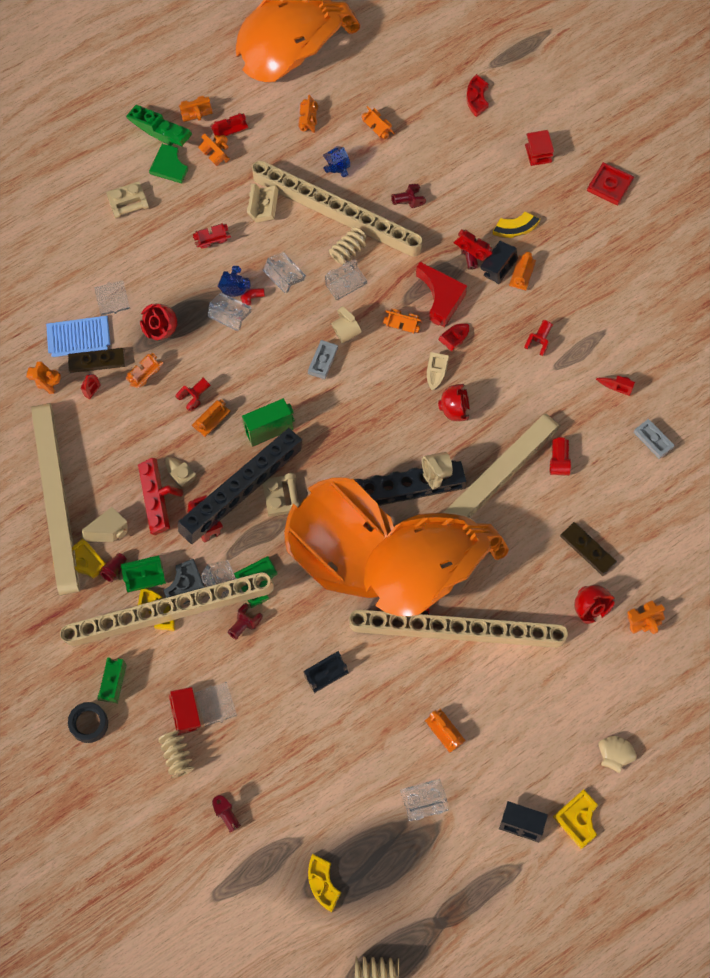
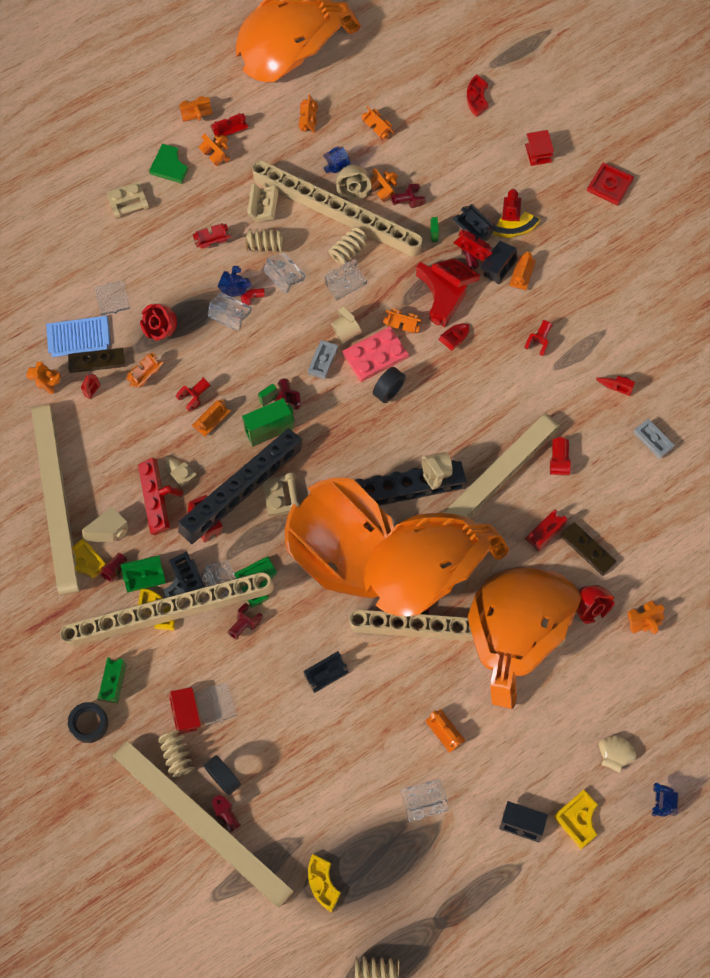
green slope [126,104,192,146] -> none
tan plate [427,352,449,390] -> none
red cylinder [438,384,470,421] -> none
none -> tan beam [112,741,293,908]
none -> black slope [169,552,204,593]
none -> black tyre [204,755,241,796]
none -> tan piece [246,229,283,253]
none -> green tile [258,384,278,406]
none -> dark red piece [275,378,301,410]
none -> tan cylinder [336,165,371,201]
none -> coral plate [342,326,409,382]
none -> orange hips [370,168,398,202]
none -> black tyre [373,367,406,403]
none -> green tile [430,217,439,242]
none -> red tile [431,258,480,287]
none -> black hinge [453,204,496,241]
none -> orange windscreen [468,566,581,709]
none -> red hinge [502,189,522,221]
none -> red hinge [525,509,567,552]
none -> clear blue piece [651,783,679,817]

